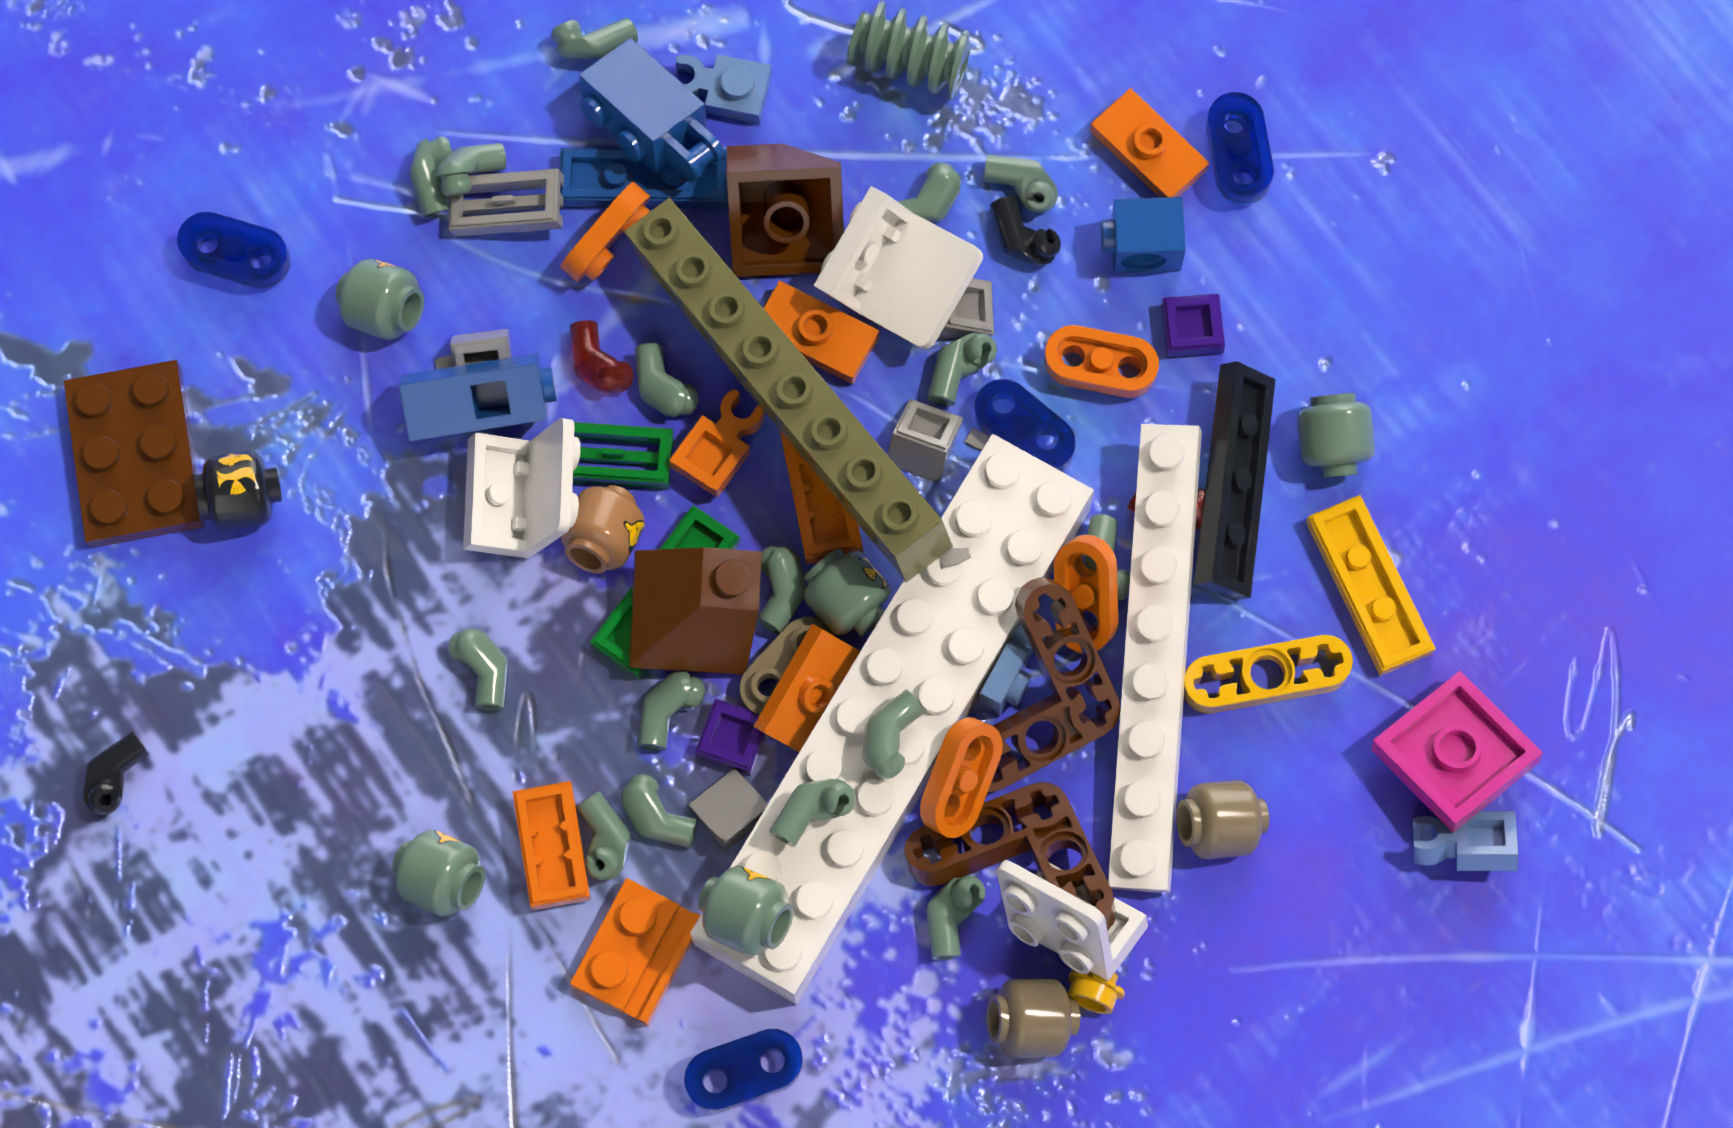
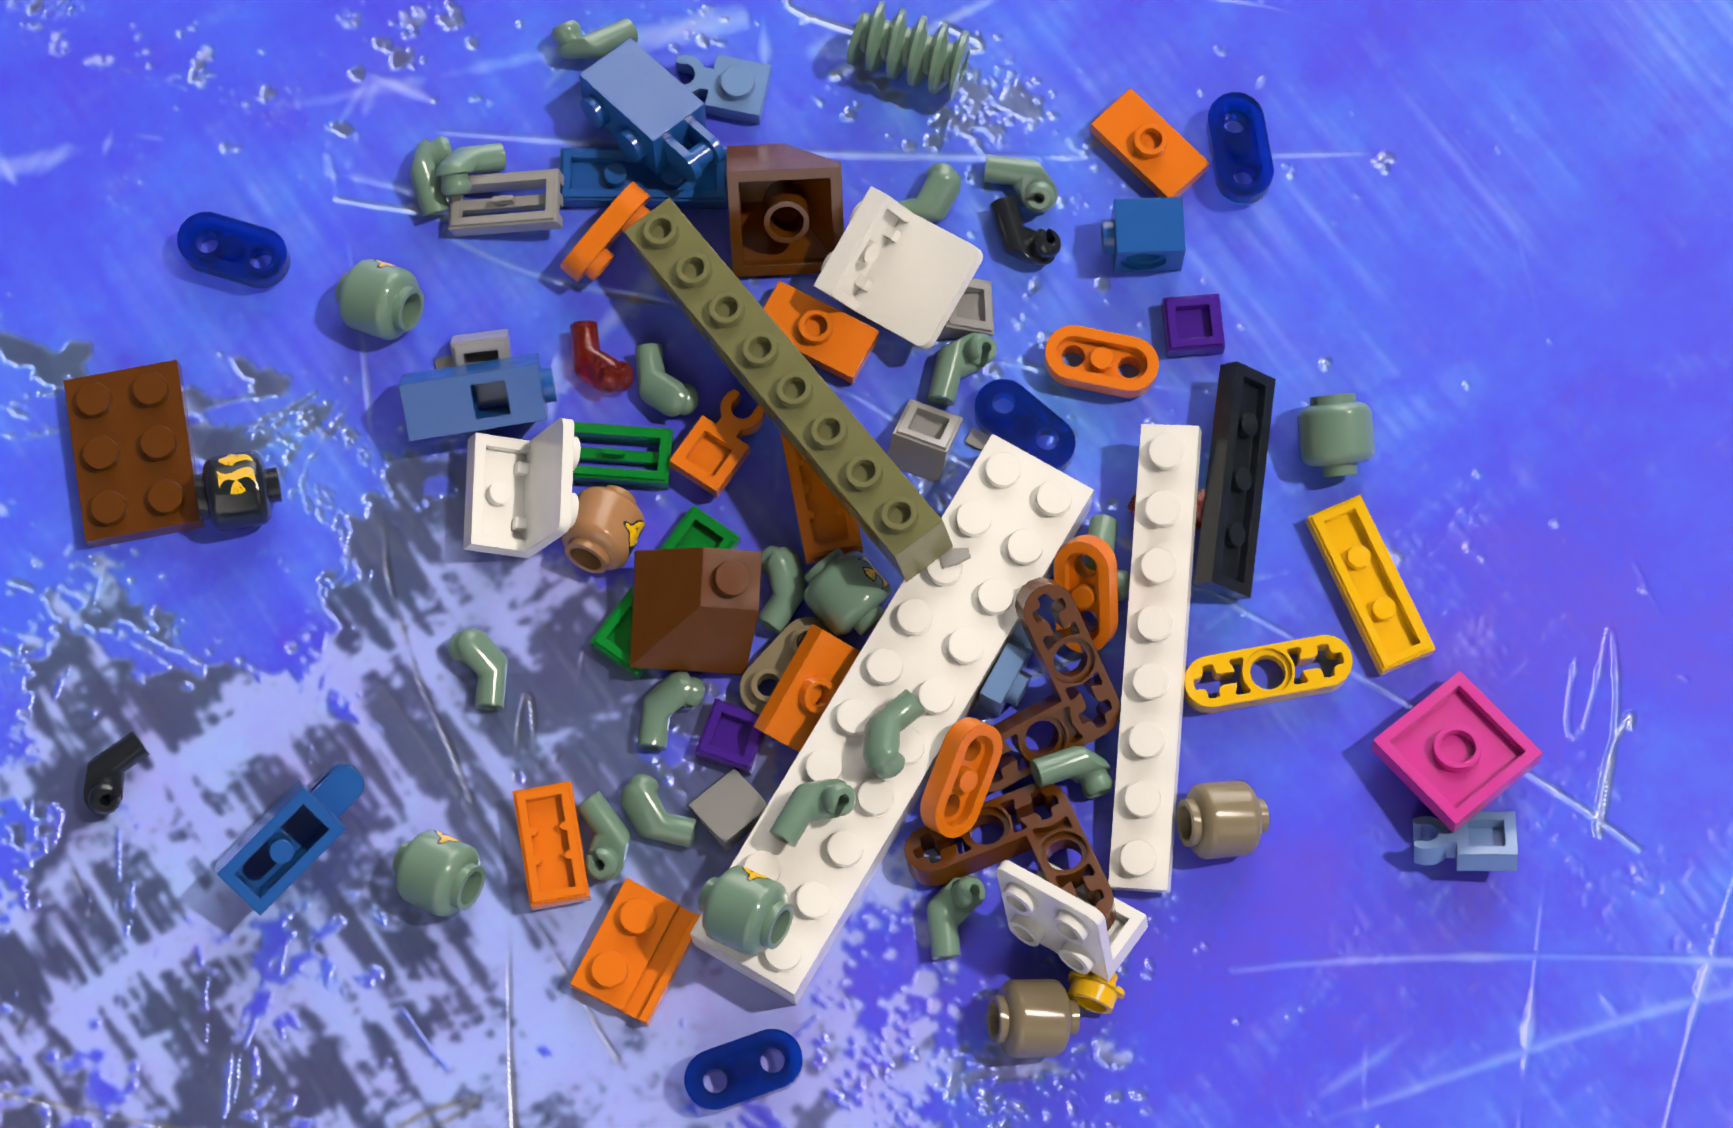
none -> blue brick [215,763,364,916]
none -> sand green arm [1030,746,1113,799]

